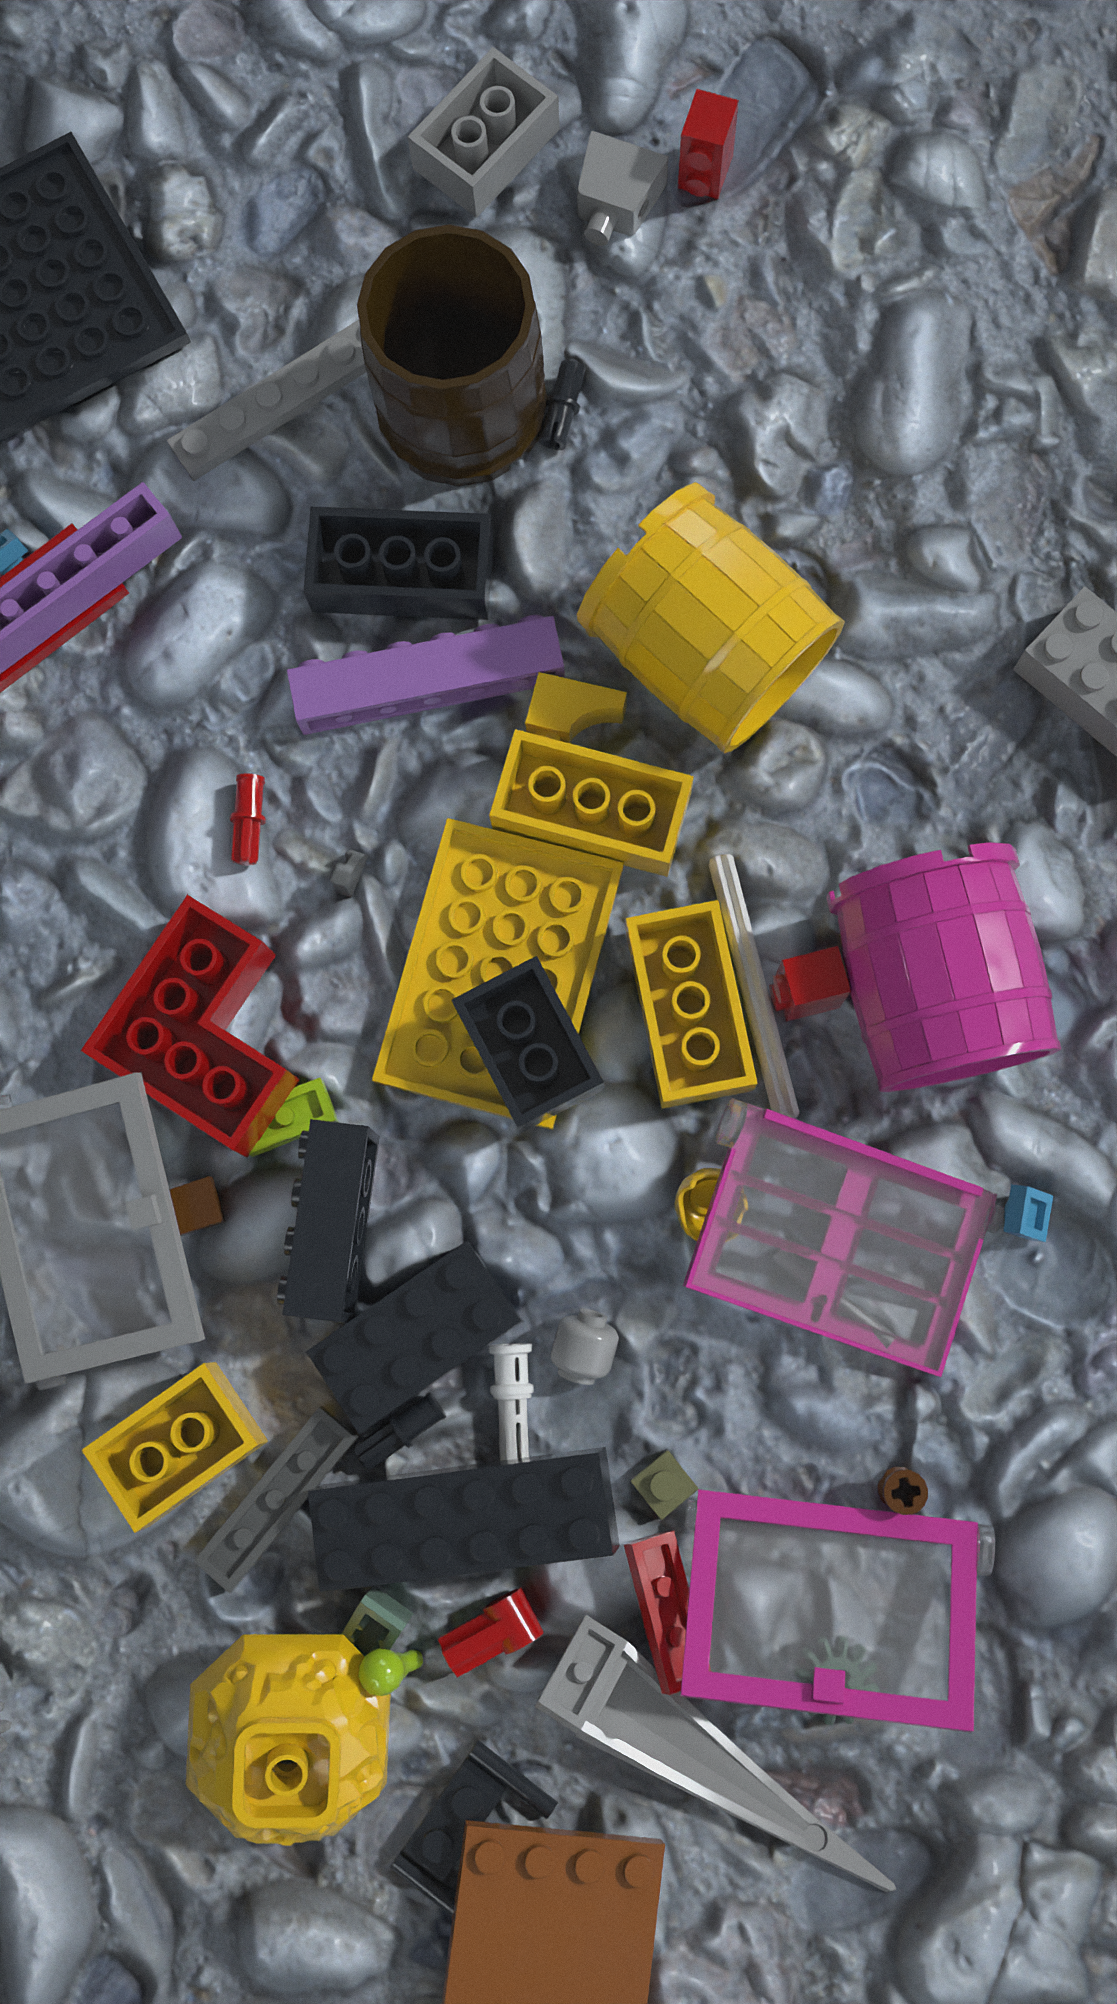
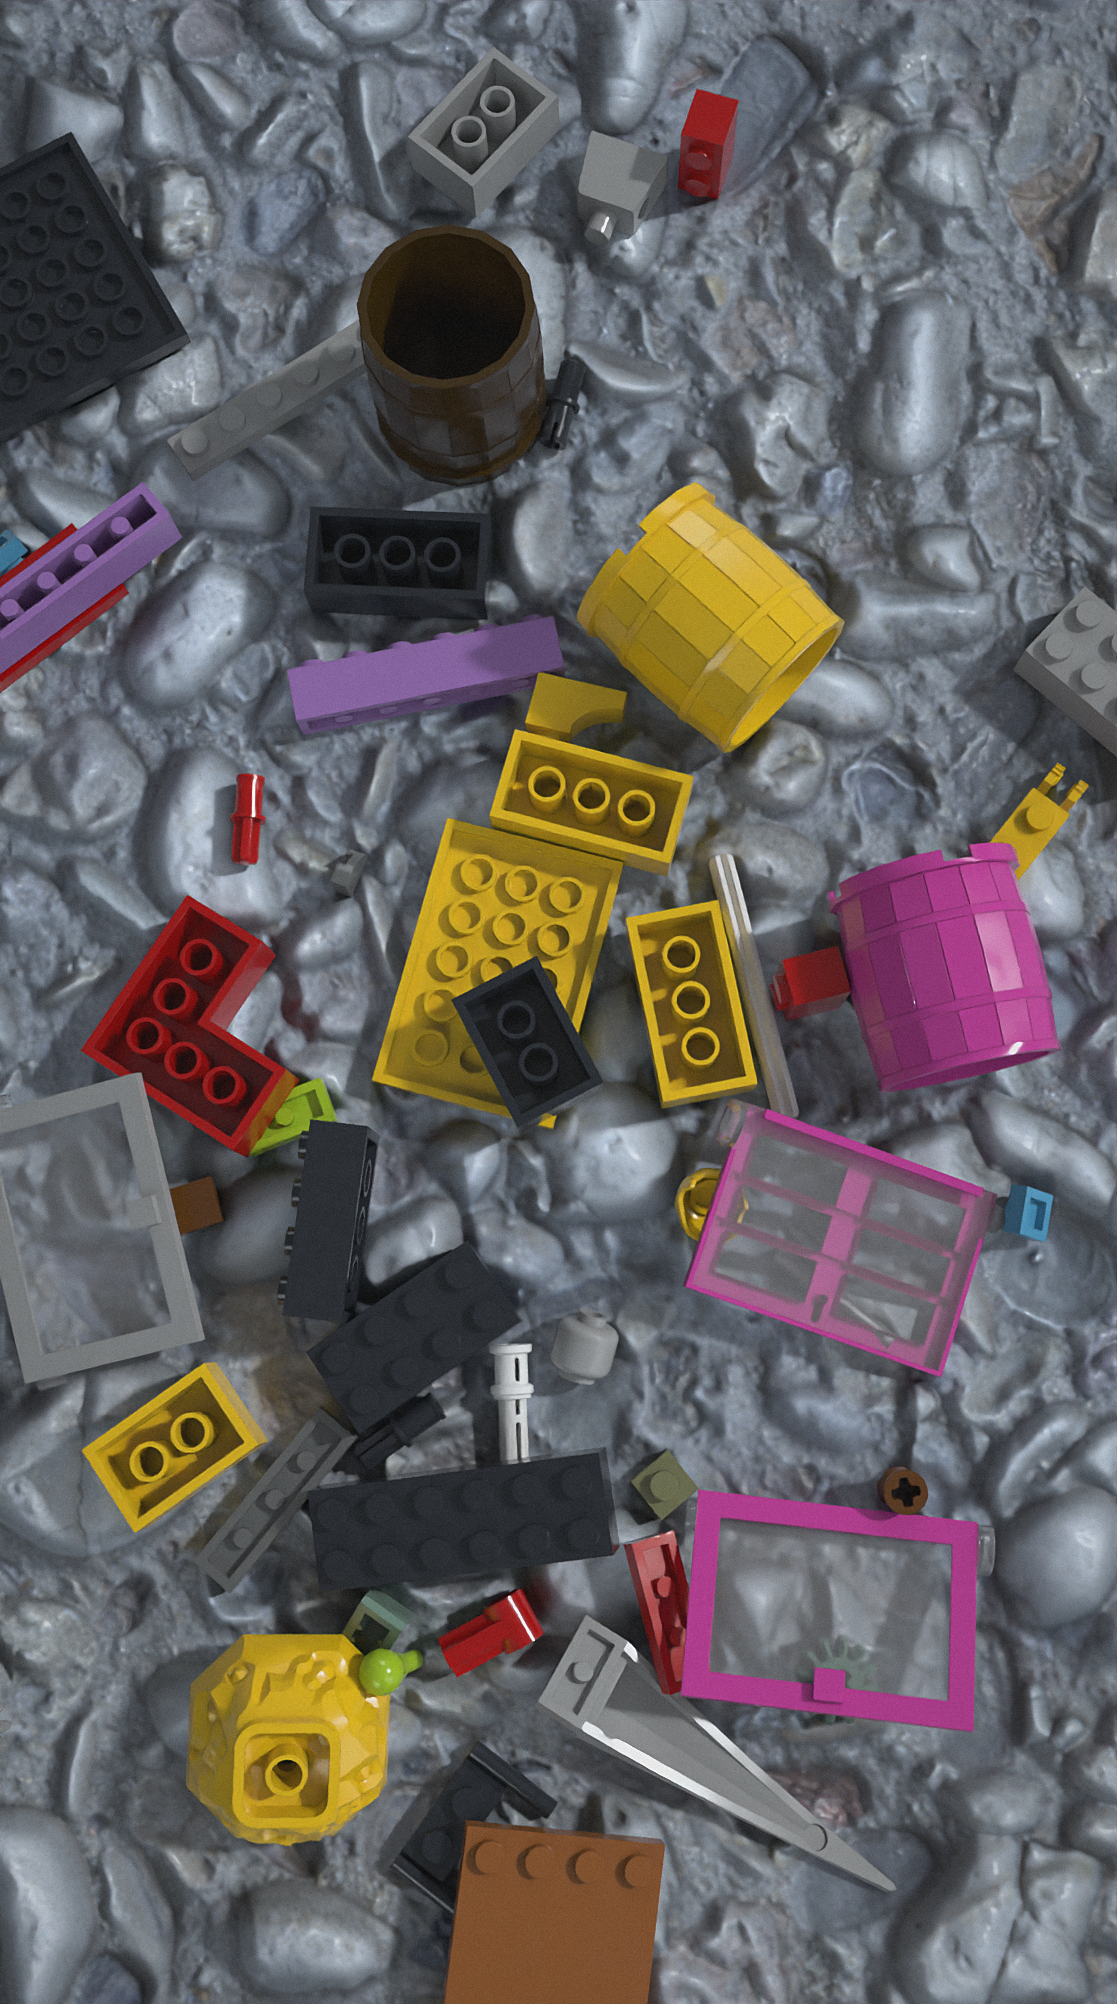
none -> yellow hinge [990,762,1089,880]

